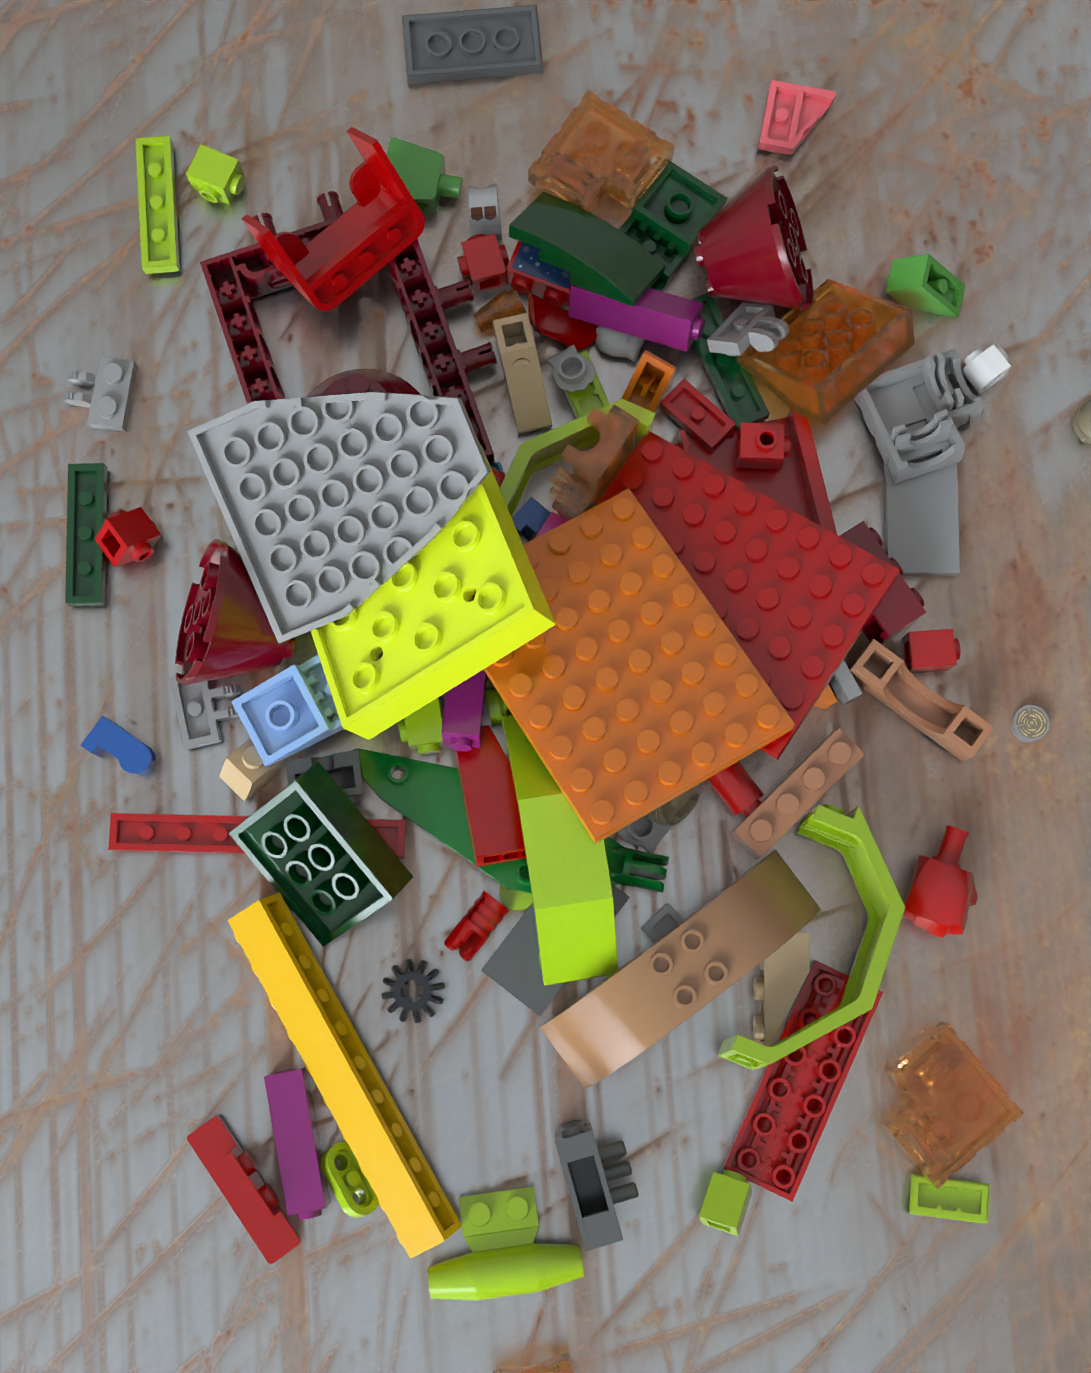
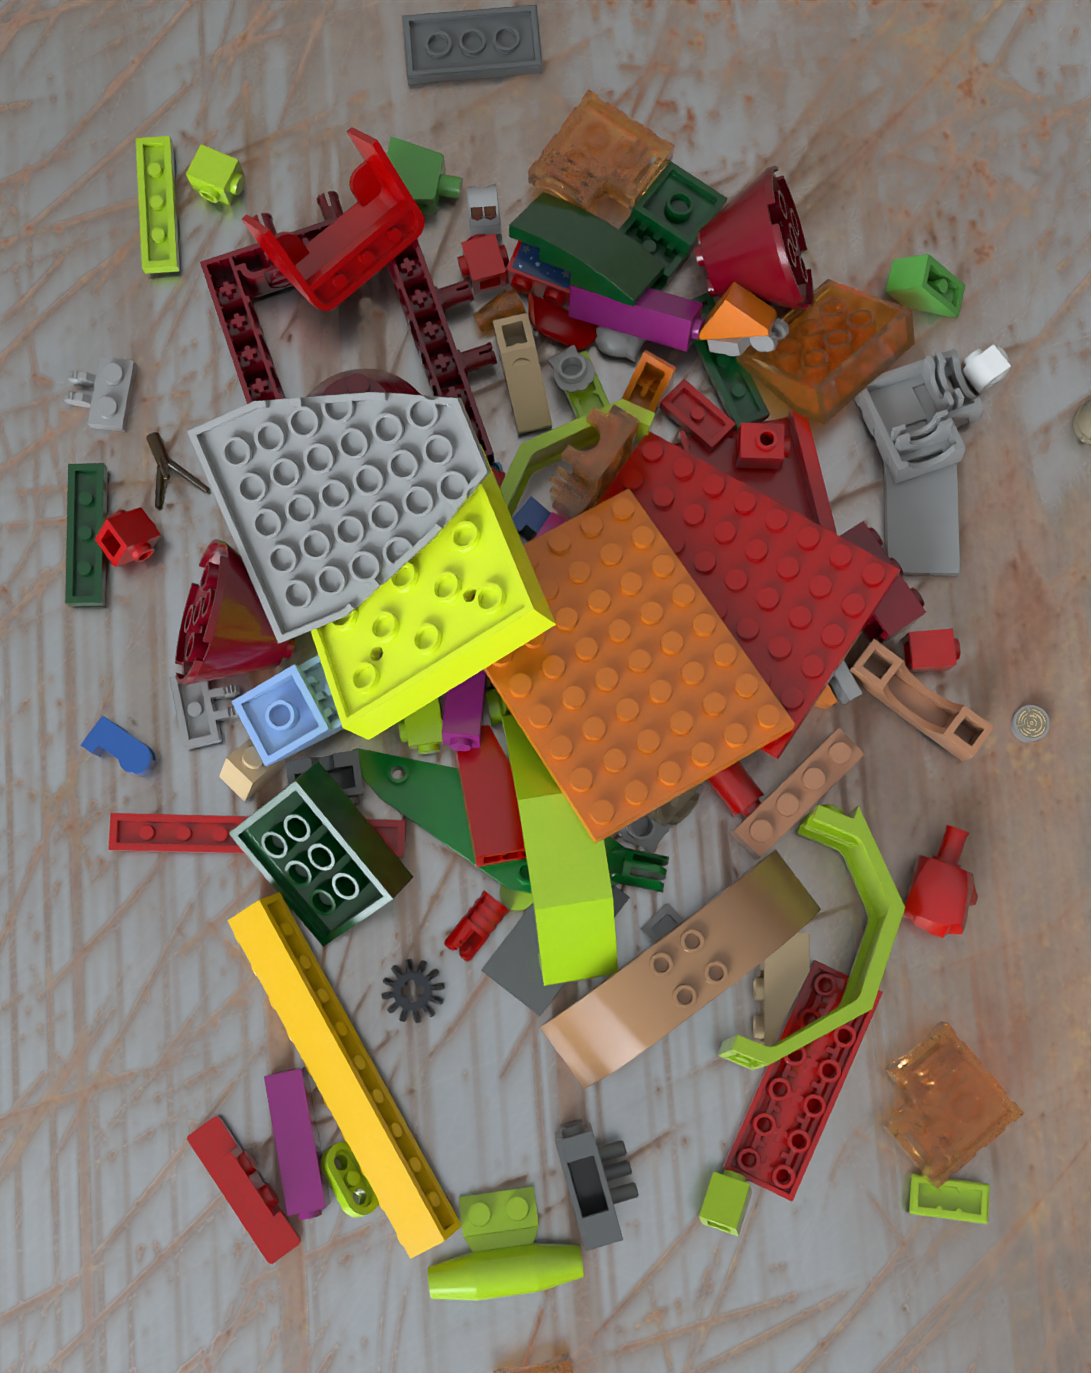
coral wing [758,80,836,155] -> none
none -> dark brown plant [146,432,210,509]
none -> orange slope [699,281,777,340]

